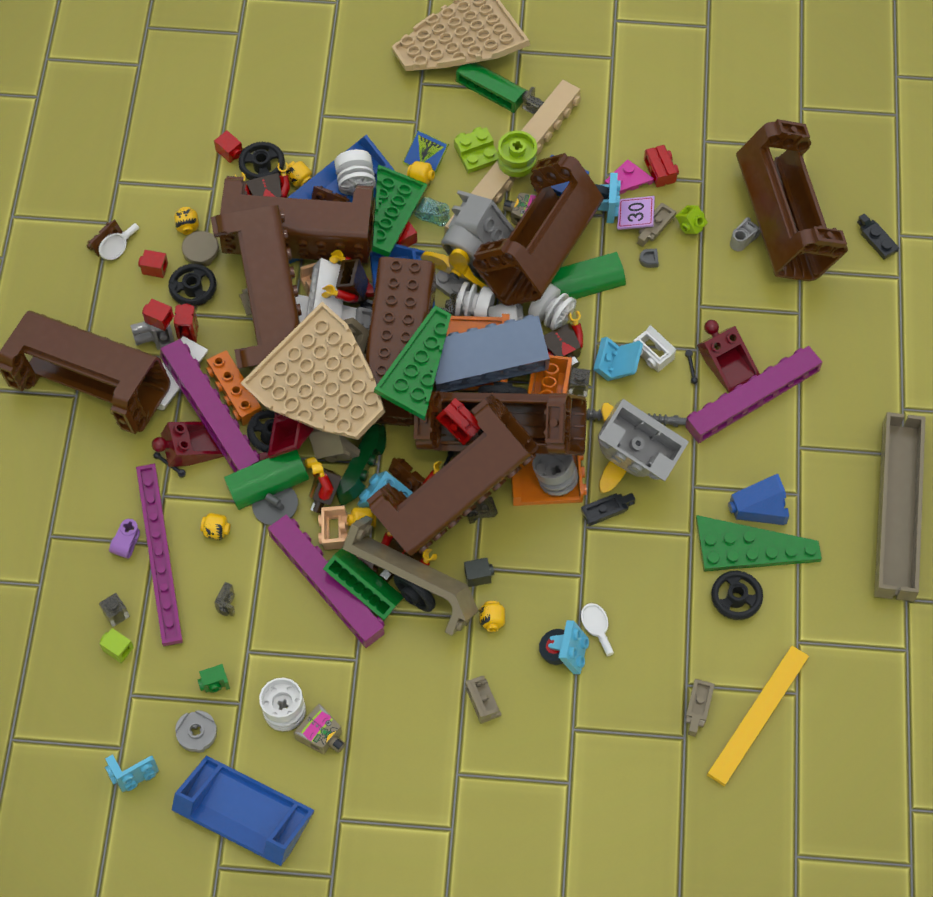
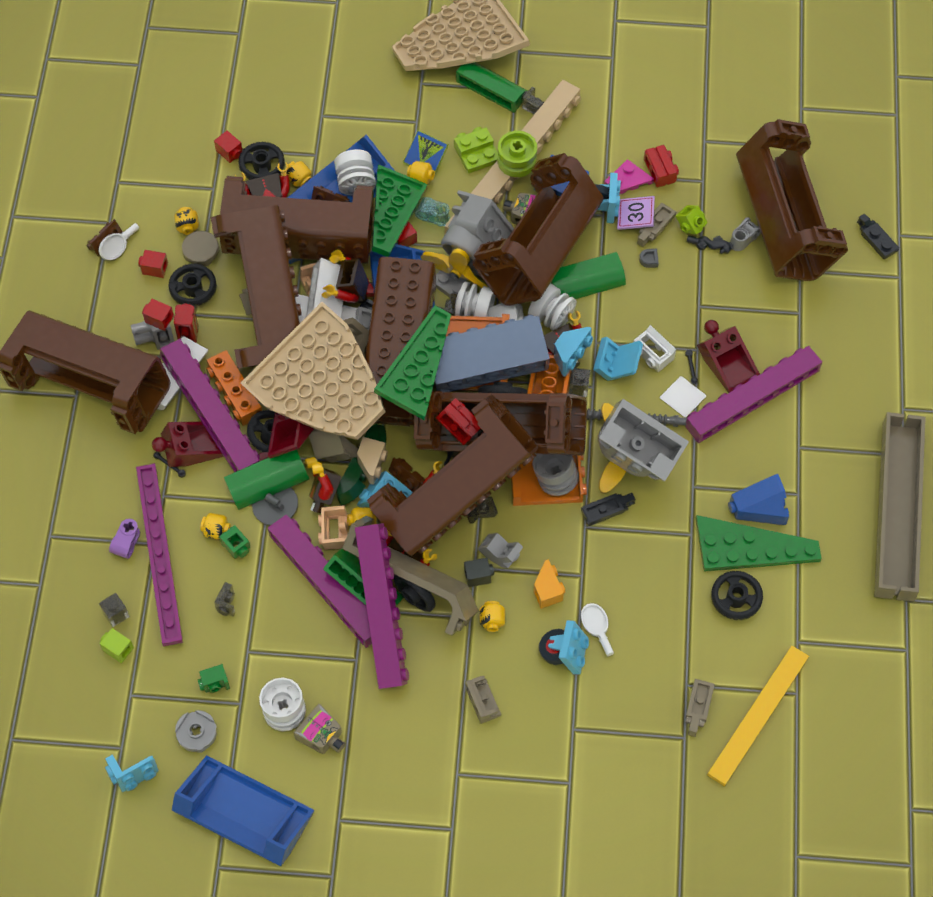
none -> green brick [219,525,251,559]
none -> magenta brick [355,523,409,689]
none -> tan slope [357,437,388,485]
none -> light grey brick [478,533,523,568]
none -> light orange slope [533,559,565,609]
none -> medium azure slope [554,327,593,376]
none -> white sticker [660,376,706,417]
none -> black animal [687,235,733,254]

